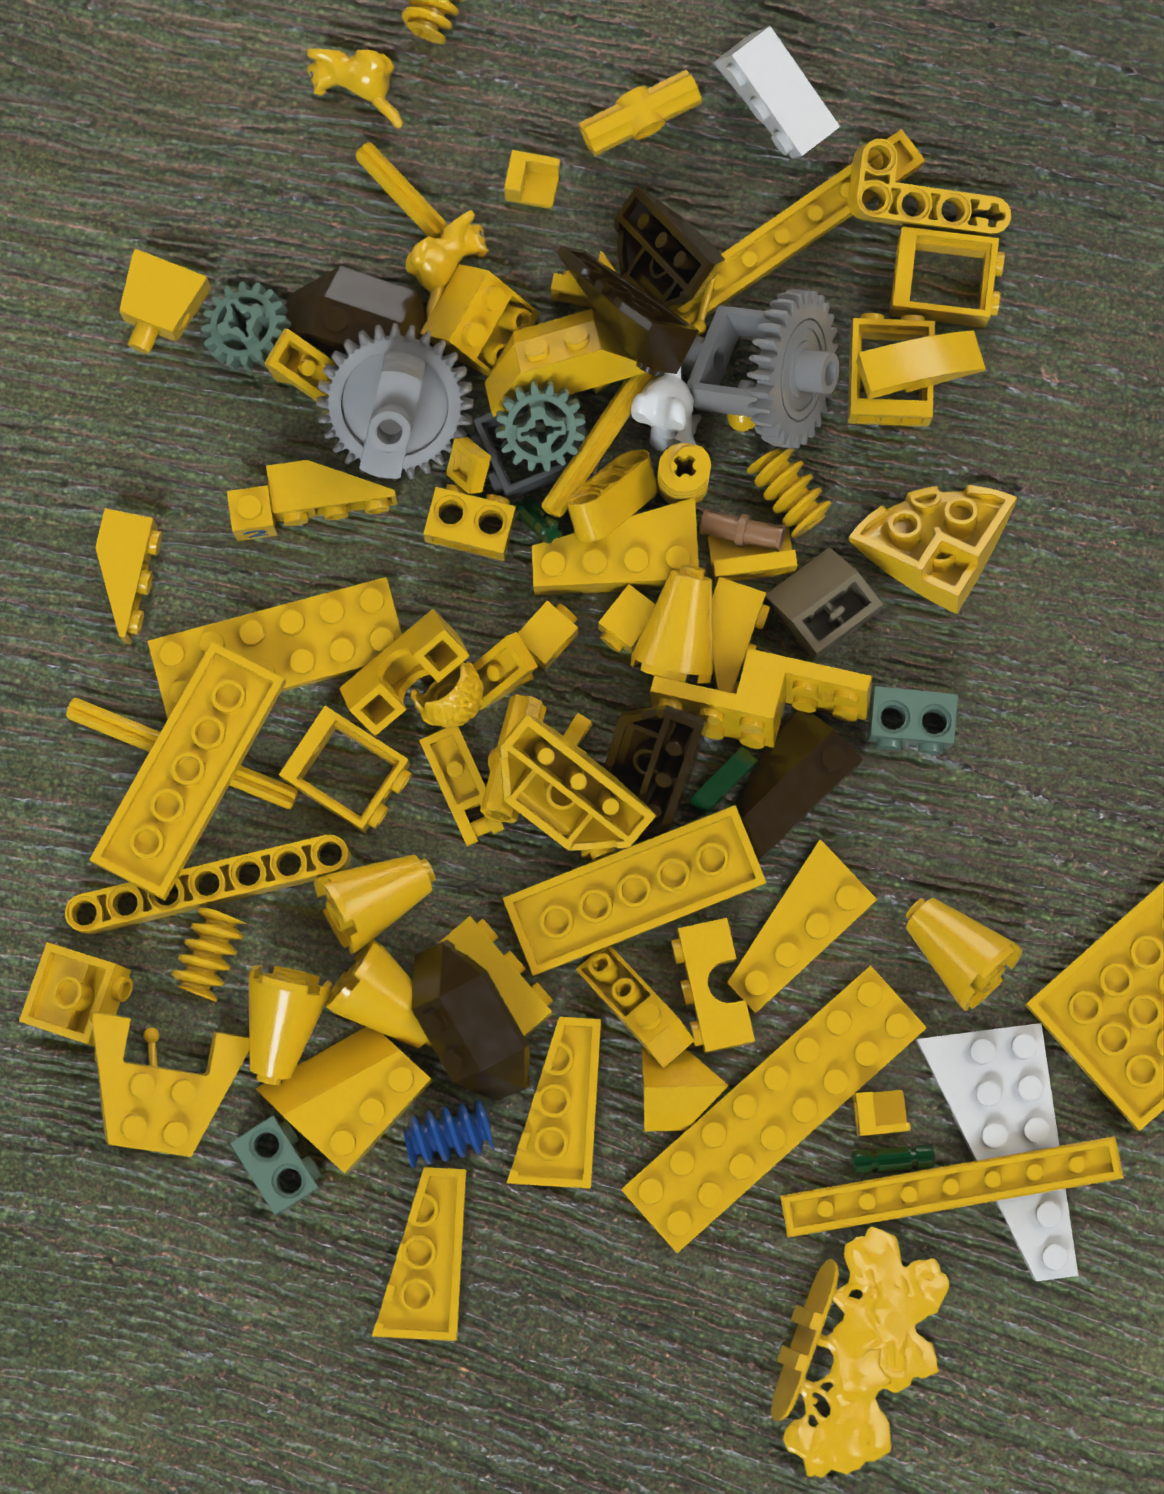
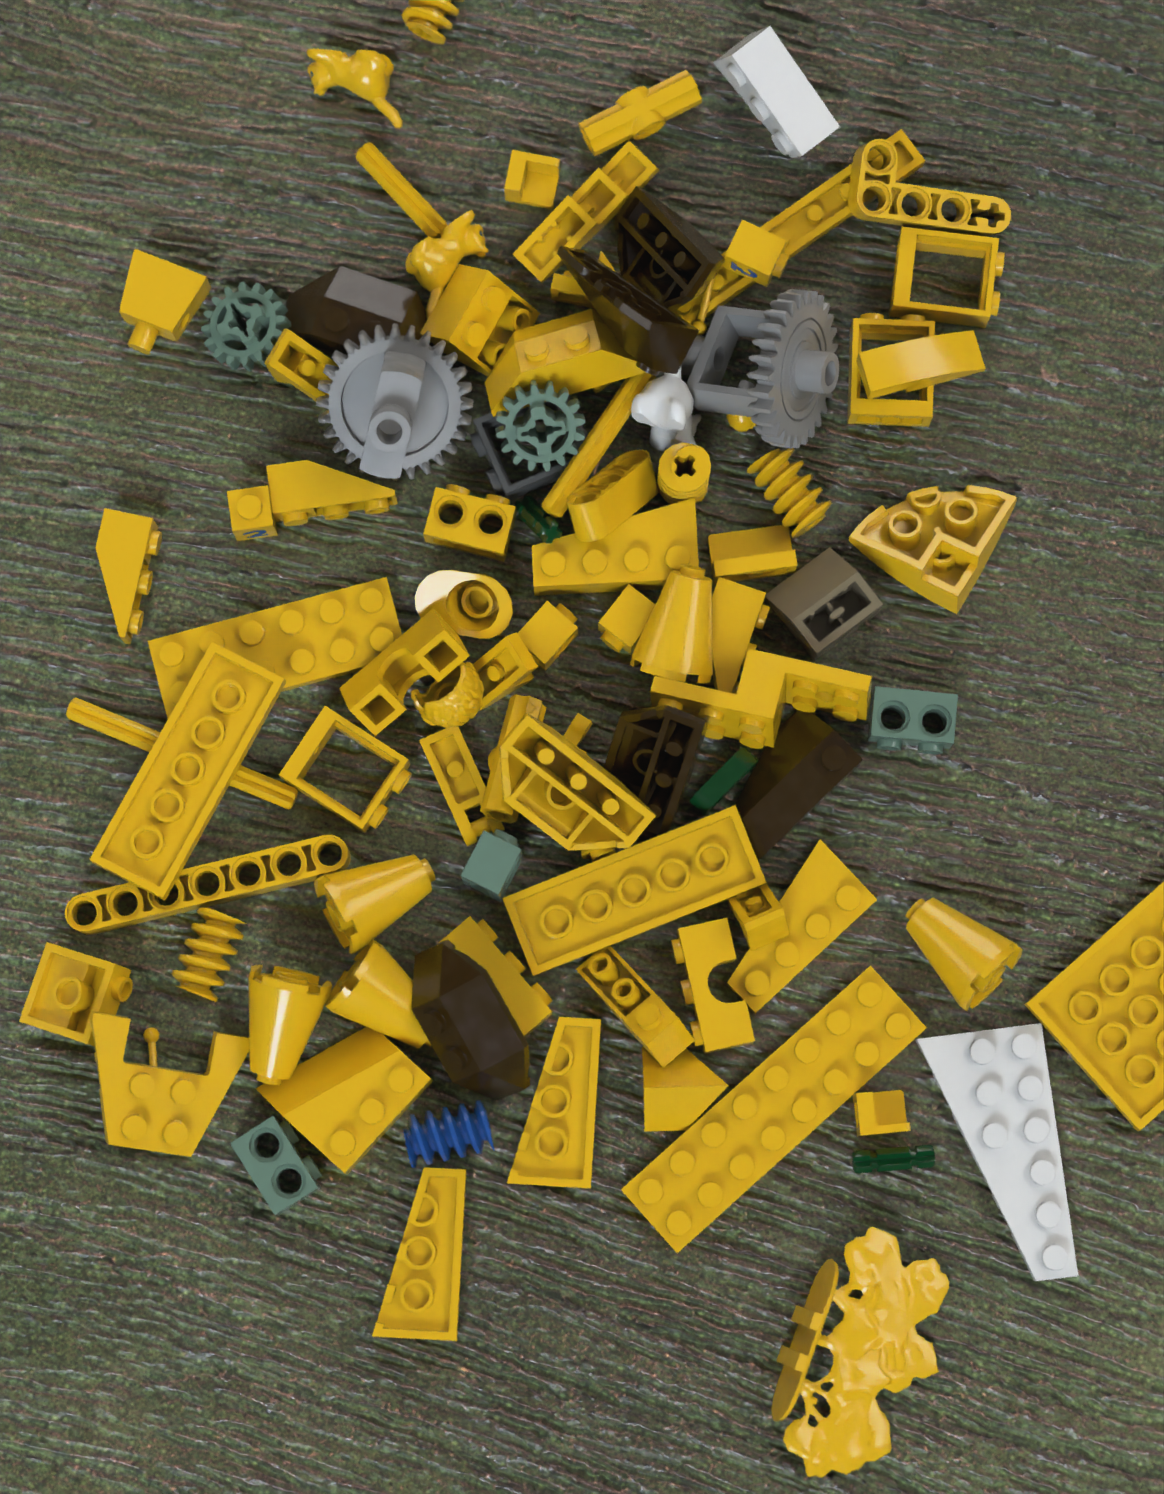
yellow plate [445,437,491,494] -> none
medium nougat pin [699,508,786,552] -> none
yellow tile [780,1136,1123,1238] -> none
none -> yellow piece [415,570,513,639]
none -> sand green brick [461,829,523,902]
none -> yellow slope [512,141,660,283]
none -> yellow brick [723,219,790,287]
none -> yellow slope [727,884,789,951]

